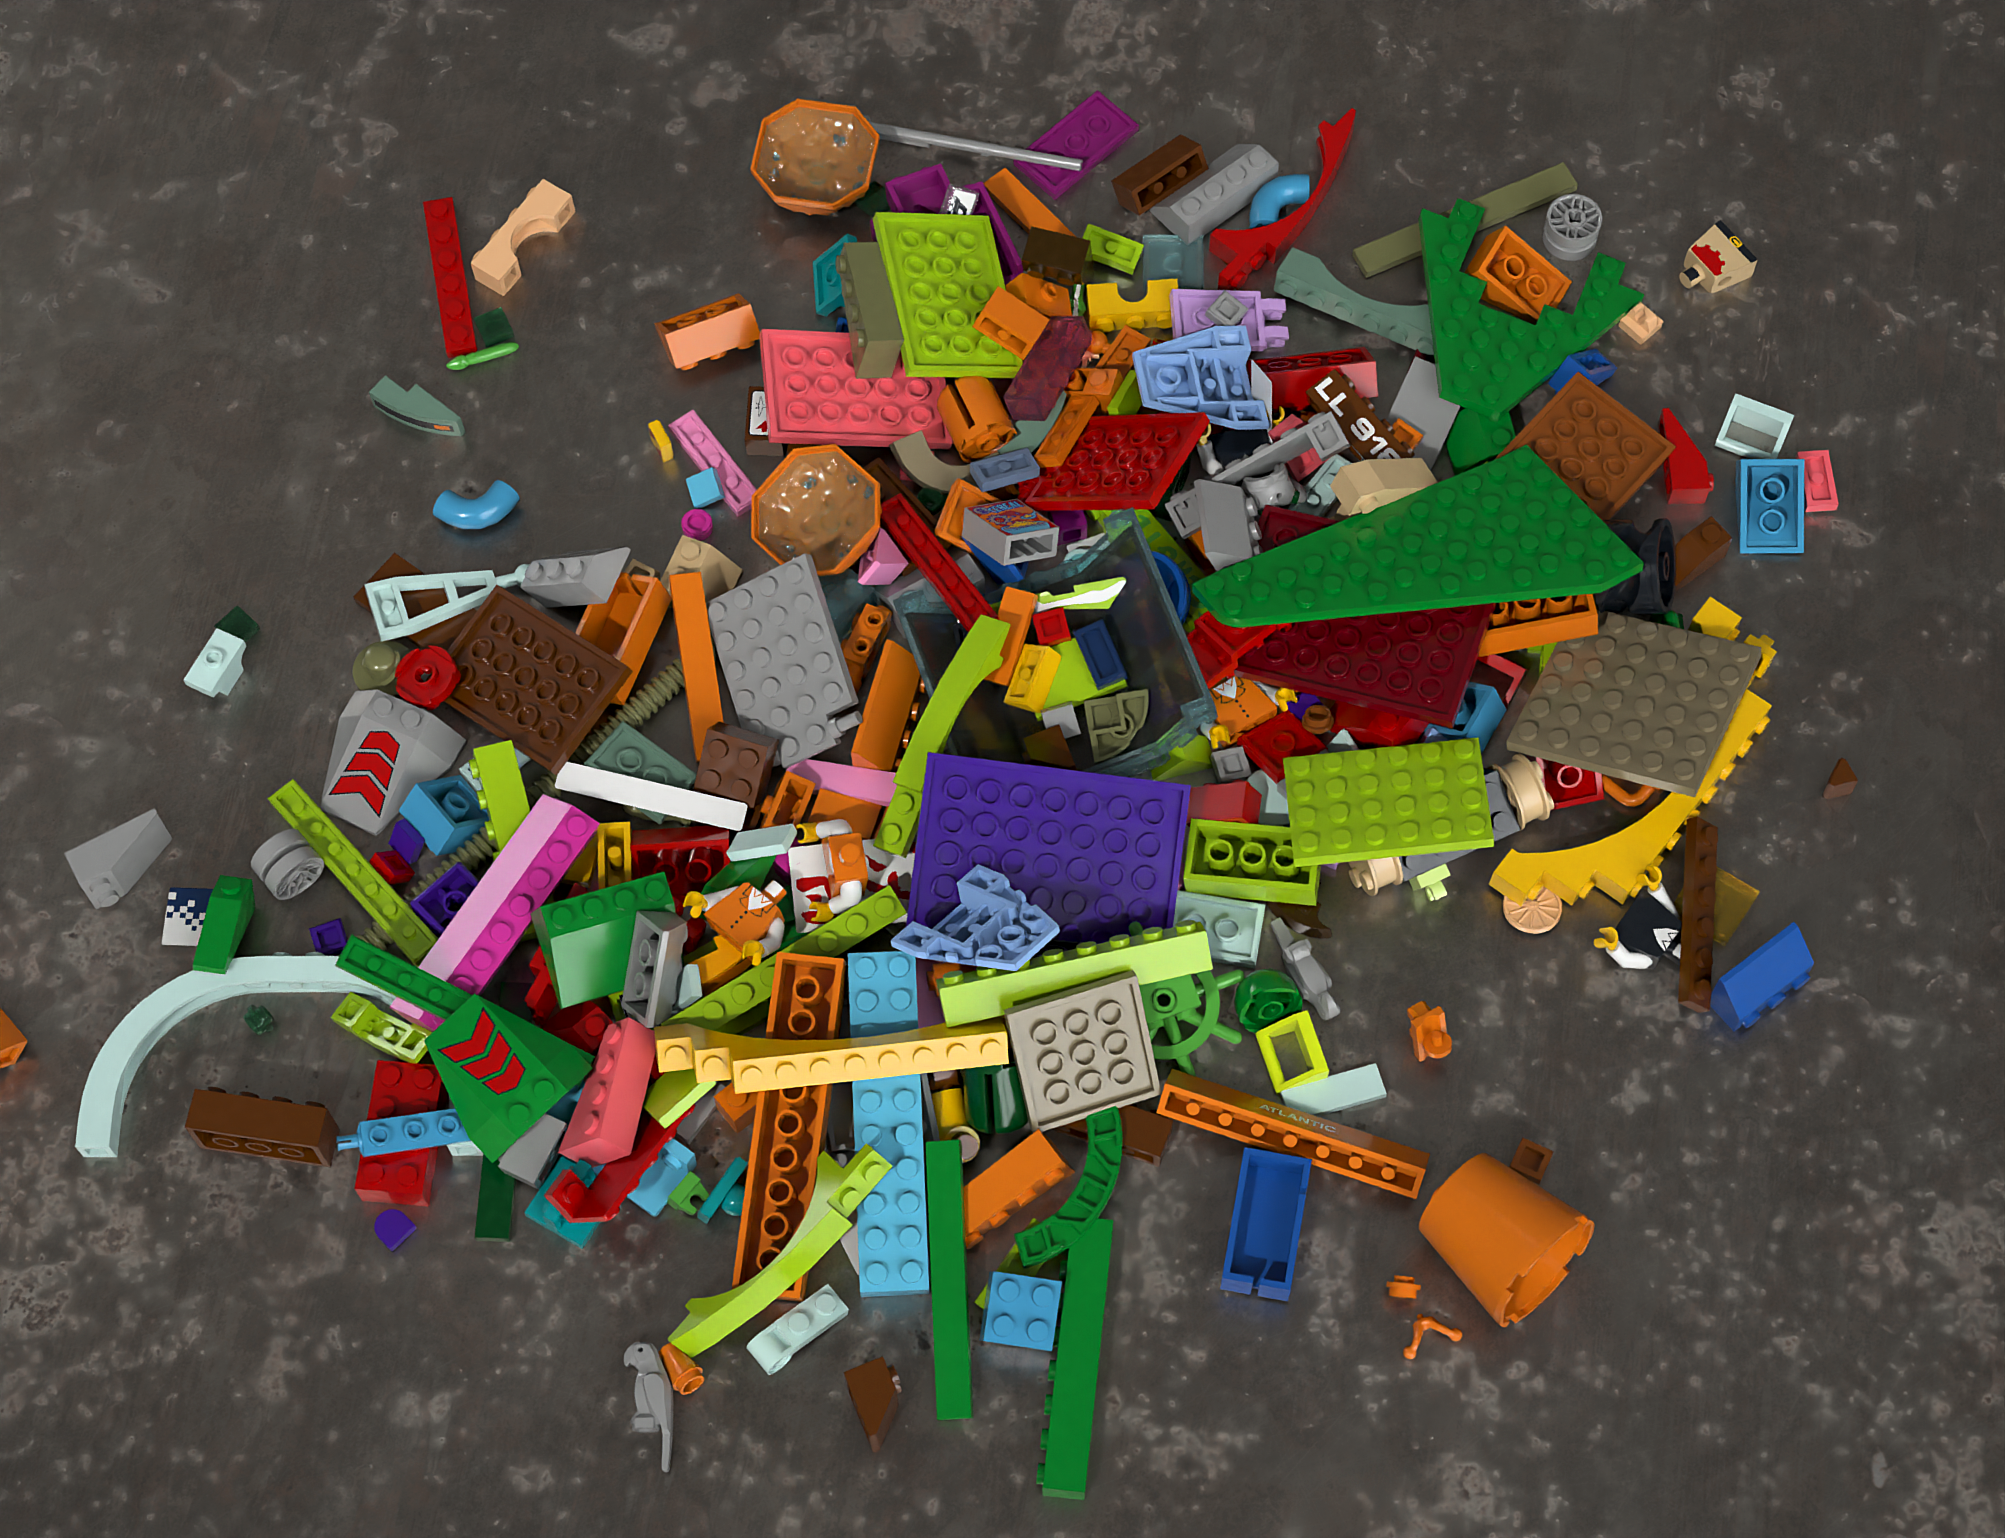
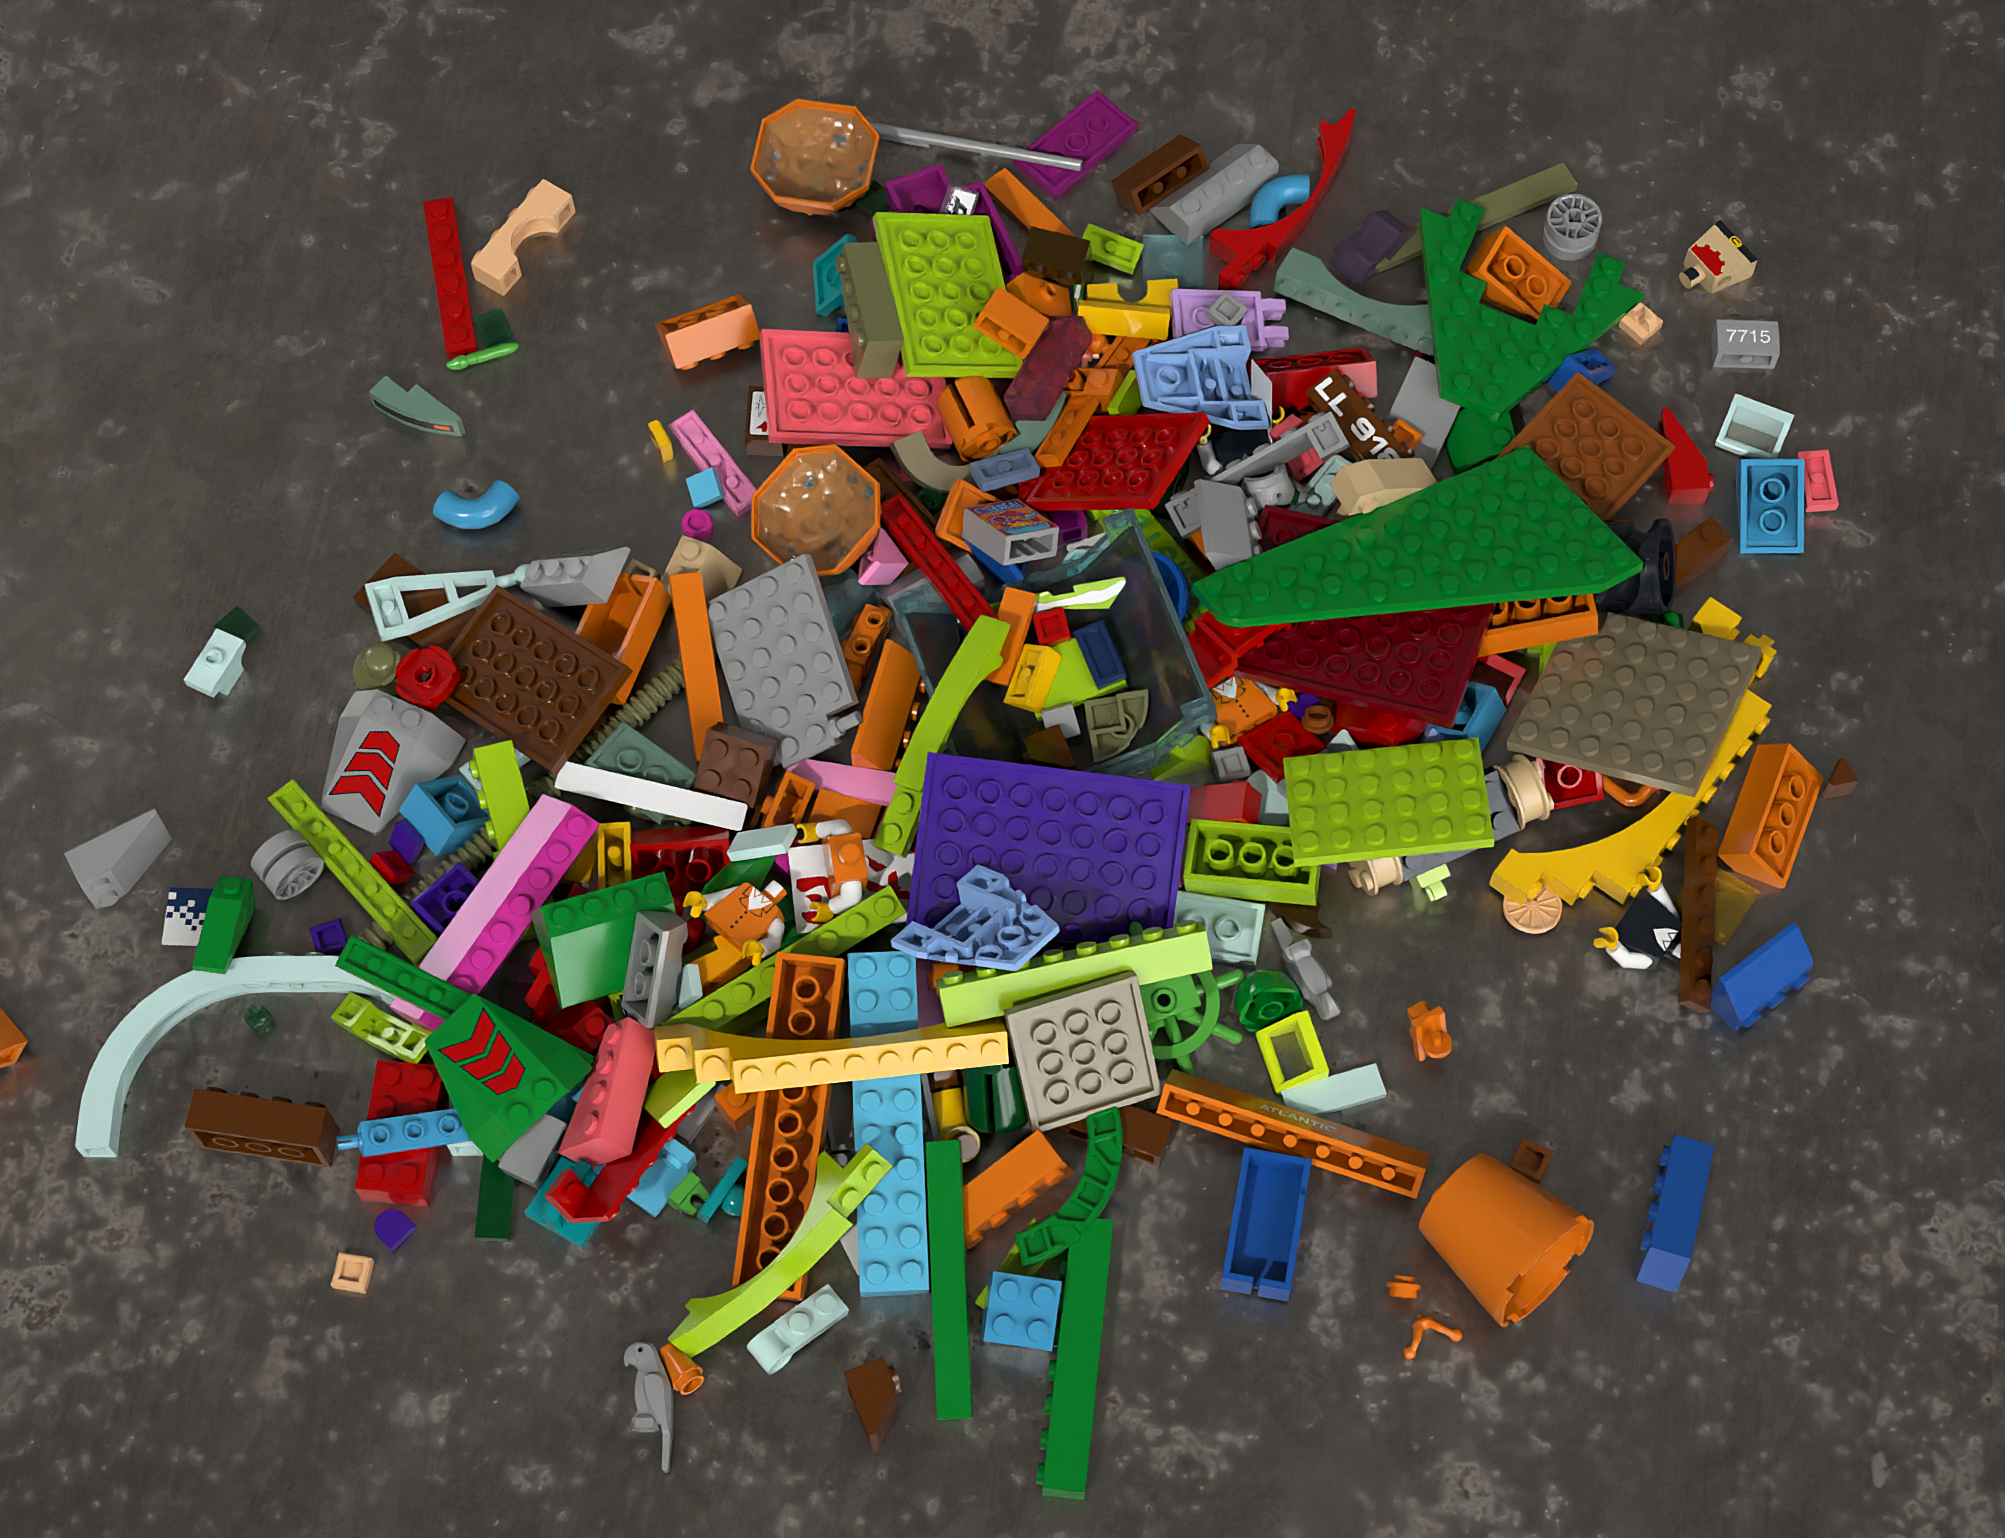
none -> light nougat tile [331,1252,374,1294]
none -> yellow tile [1076,300,1170,340]
none -> clear purple brick [1329,210,1413,285]
none -> blue wedge [1636,1134,1714,1293]
none -> light grey brick [1711,318,1780,369]
none -> orange slope [1717,743,1824,888]

